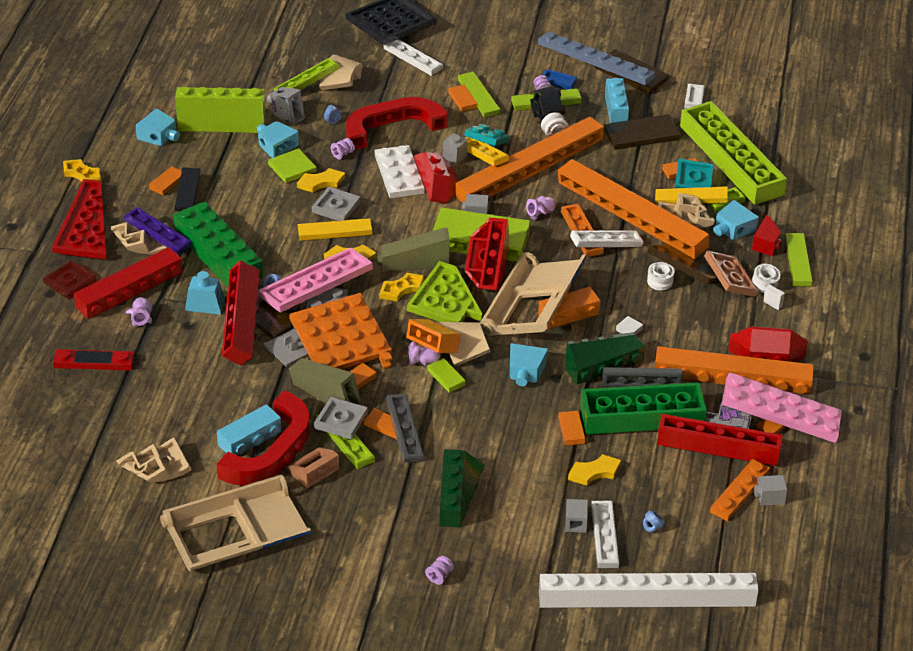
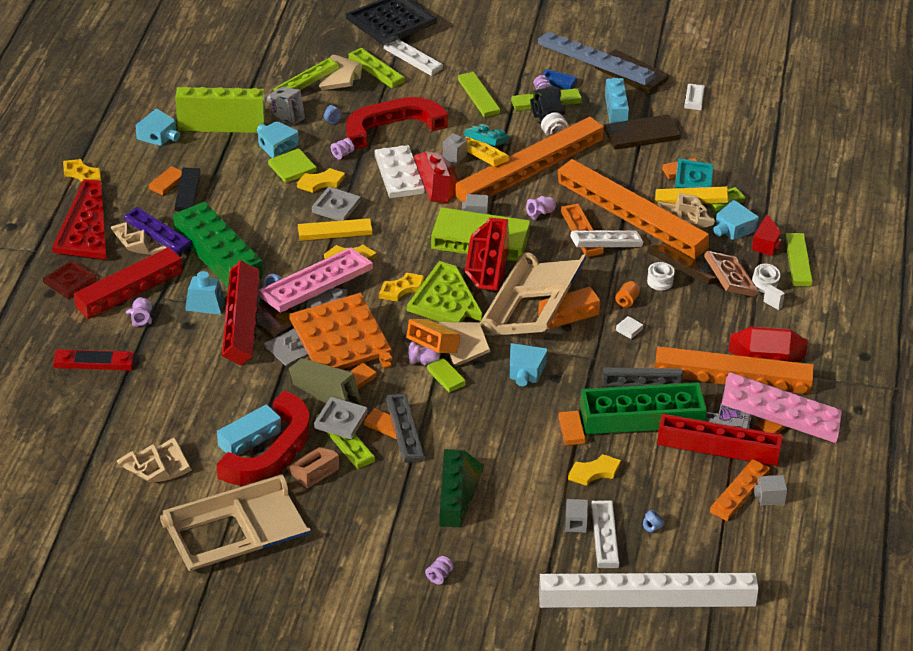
olive slope [378,228,450,272] -> none
orange tile [448,85,478,112] -> none
dark green wedge [565,332,645,384] -> none
lime brick [680,101,787,205] -> none
none -> lime tile [349,48,405,88]
none -> orange brick [615,281,640,308]

